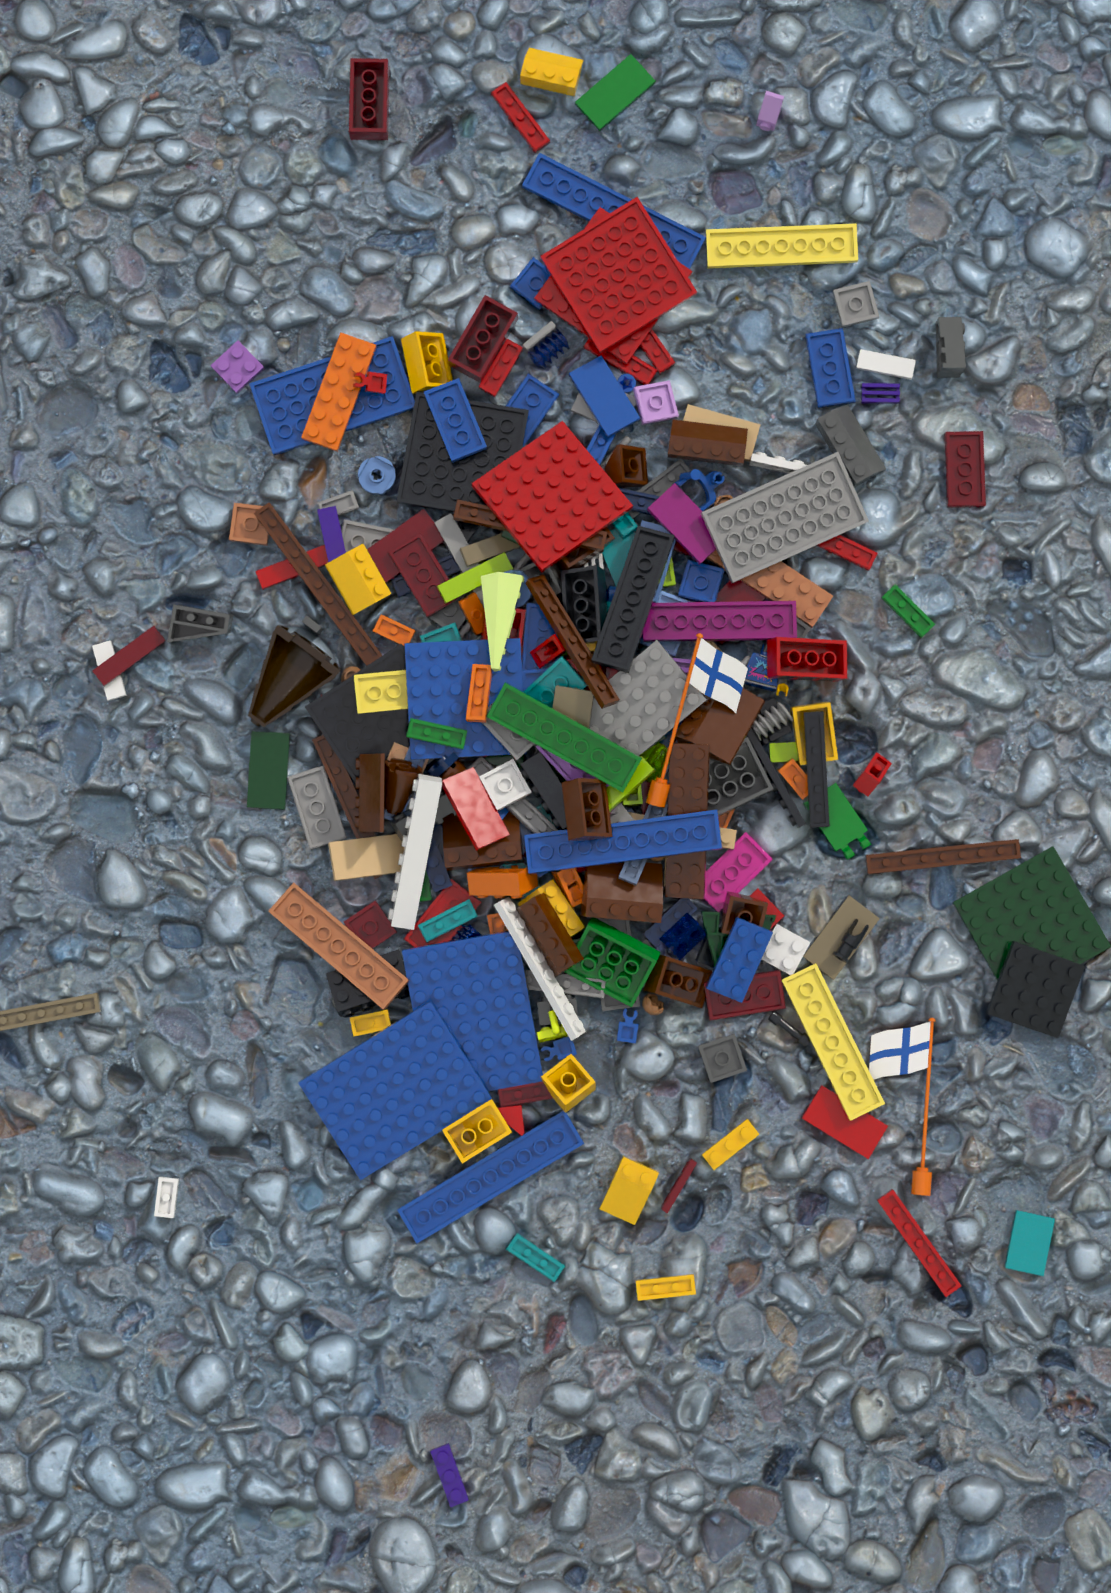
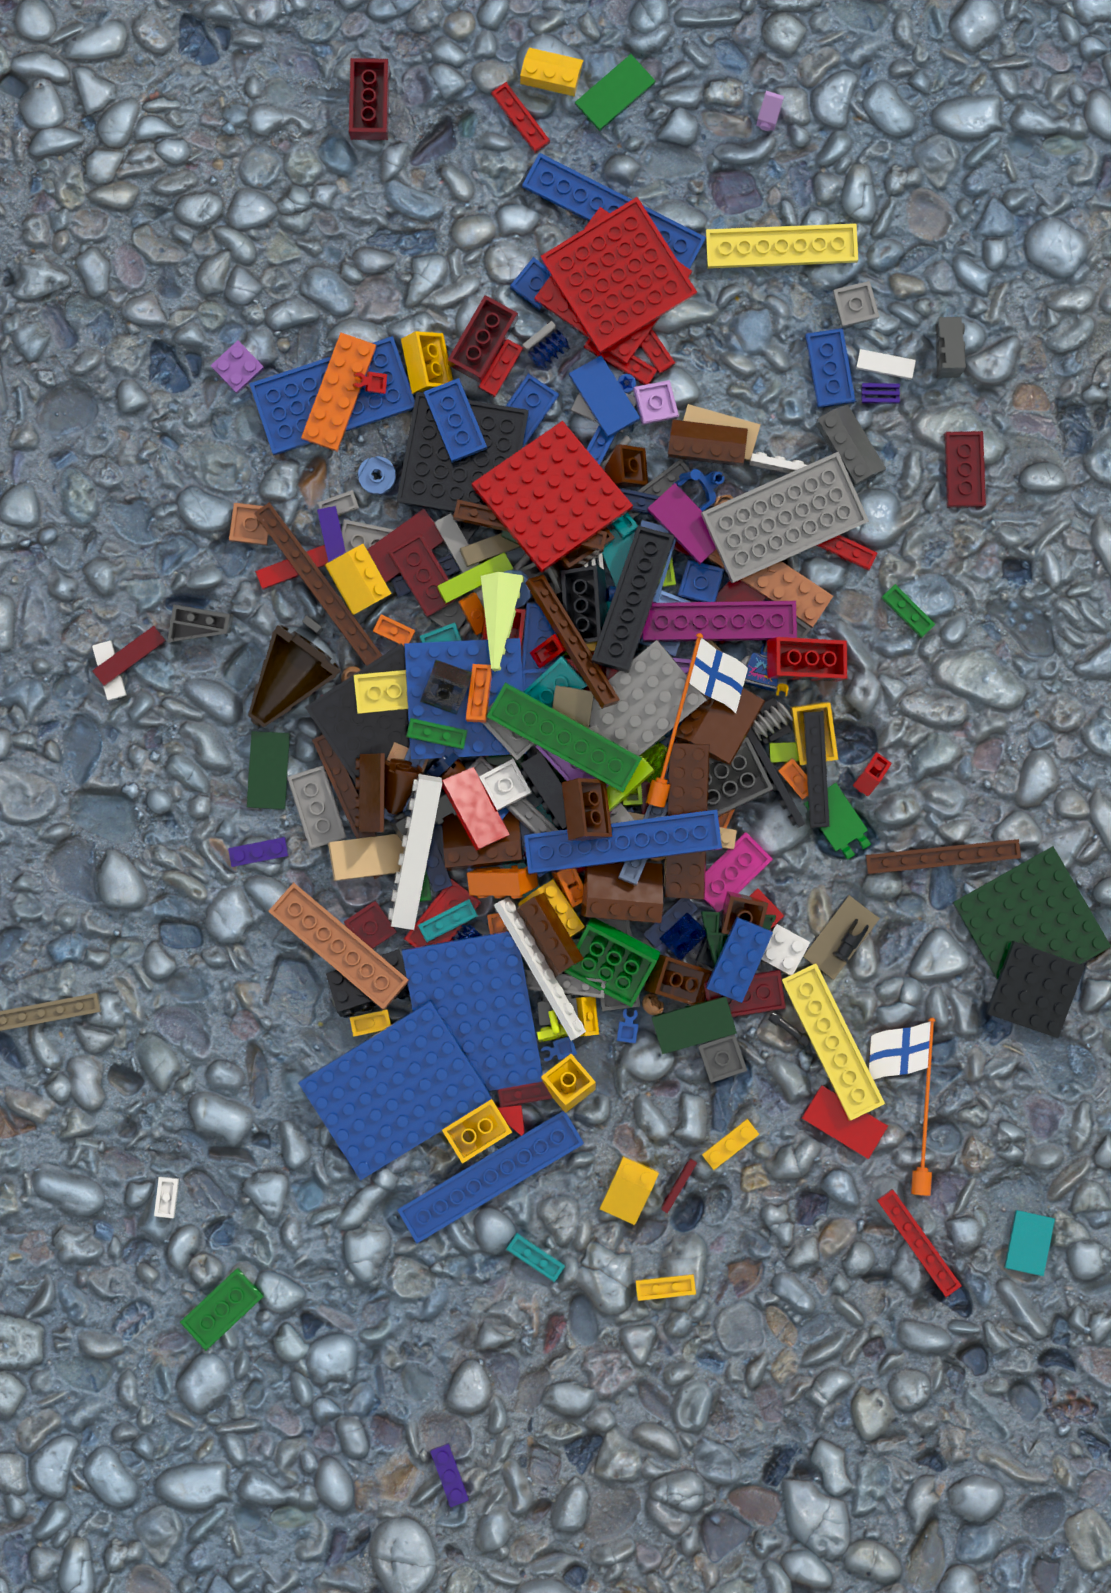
none -> green tile [180,1268,264,1351]
none -> dark purple plate [228,837,289,867]
none -> clear smoke slope [420,660,472,715]
none -> yellow plate [576,997,599,1037]
none -> dark green tile [652,996,737,1054]

